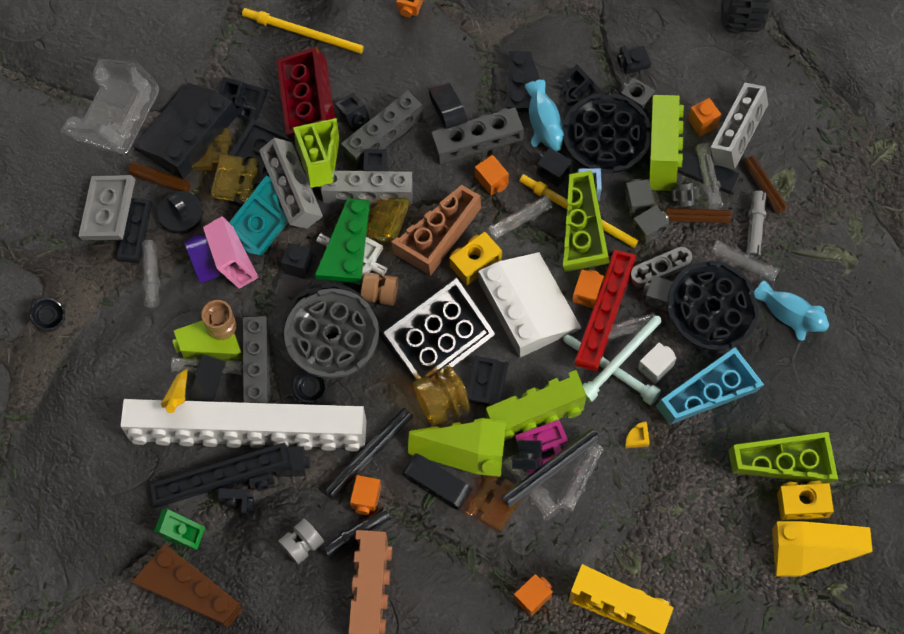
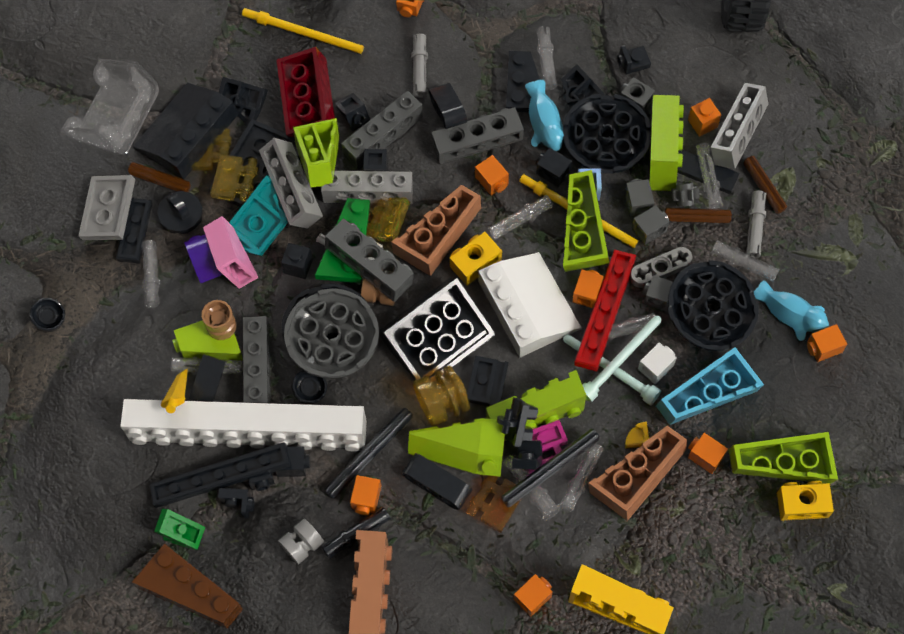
yellow wedge [772,521,872,577] -> none
none -> dark grey brick [325,218,414,302]
none -> light grey pin [411,34,428,98]
none -> black hips [496,397,538,447]
none -> clear pin [536,27,557,90]
none -> nougat wedge [588,426,687,521]
none -> orange brick [688,433,728,474]
none -> orange brick [807,324,847,362]

